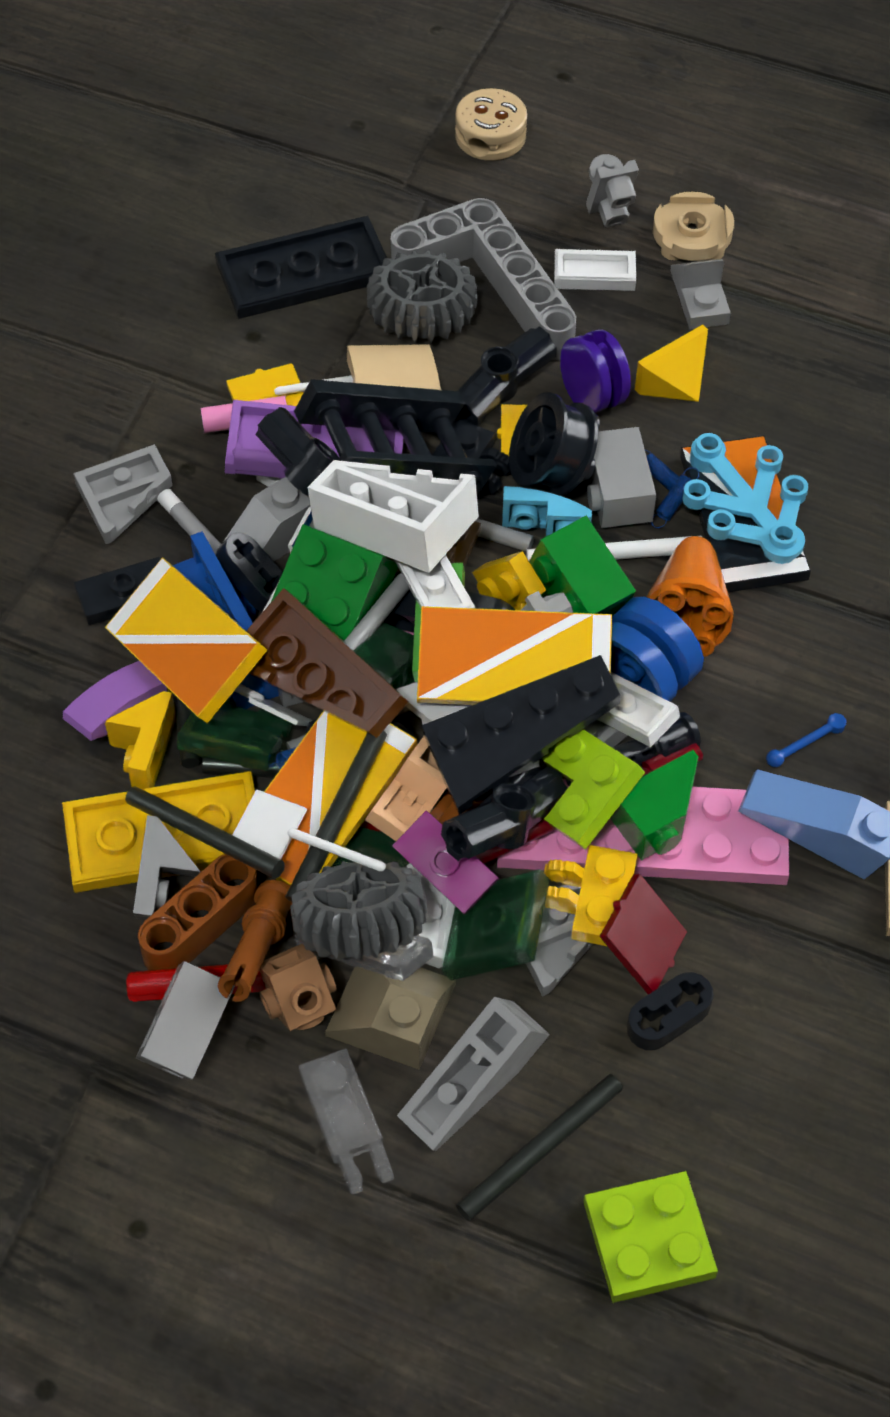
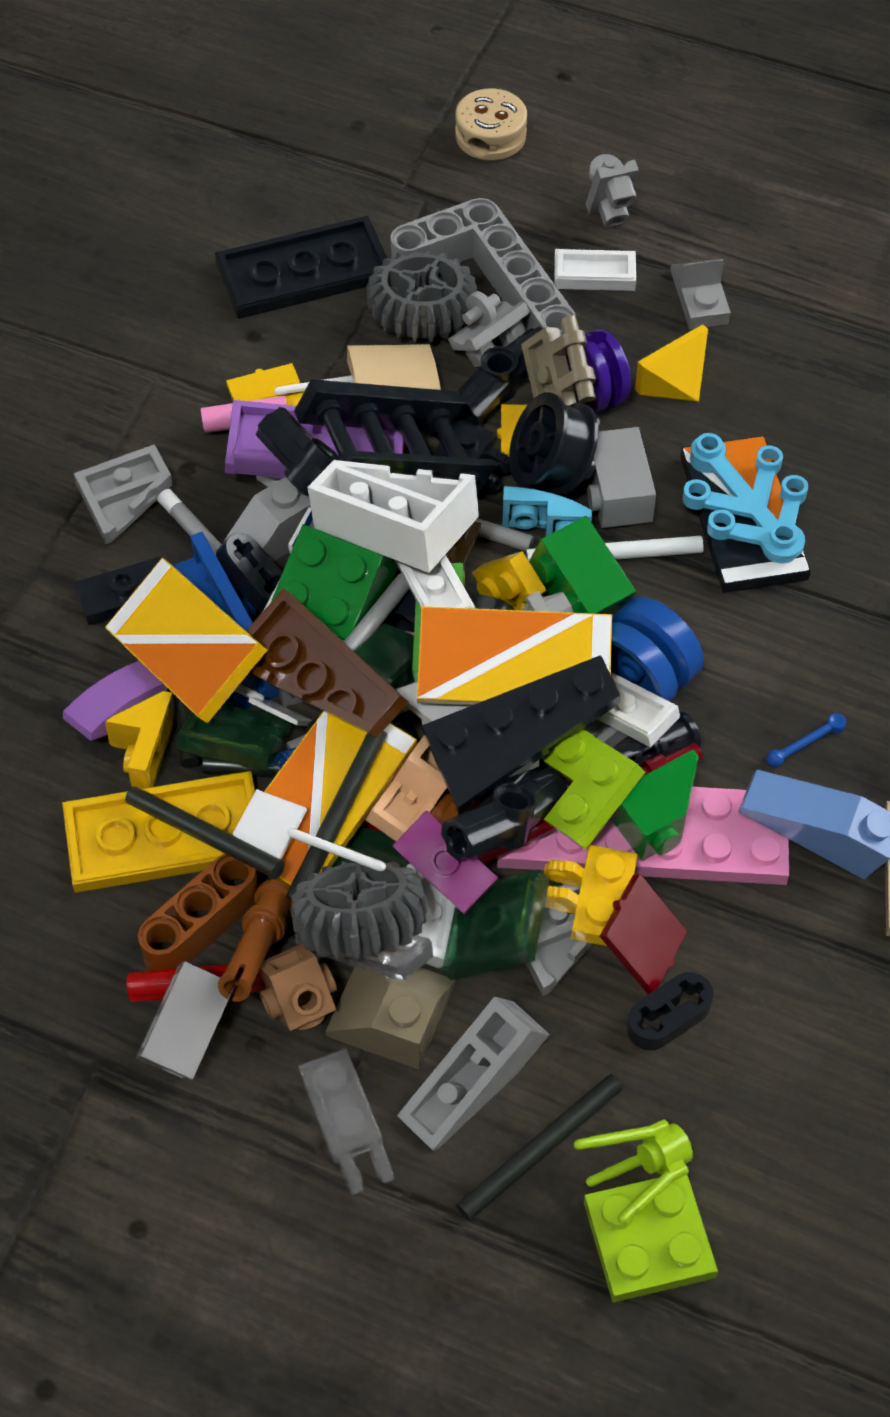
light grey slope [133,815,200,920] -> none
blue piece [645,450,679,491] -> none
orange cone [646,536,734,657] -> none
blue piece [651,467,699,528] -> none
tan plate [653,192,734,261] -> none
none -> light grey hips [448,291,530,367]
none -> dark tan plate [521,315,596,405]
none -> lime plant [573,1119,693,1224]

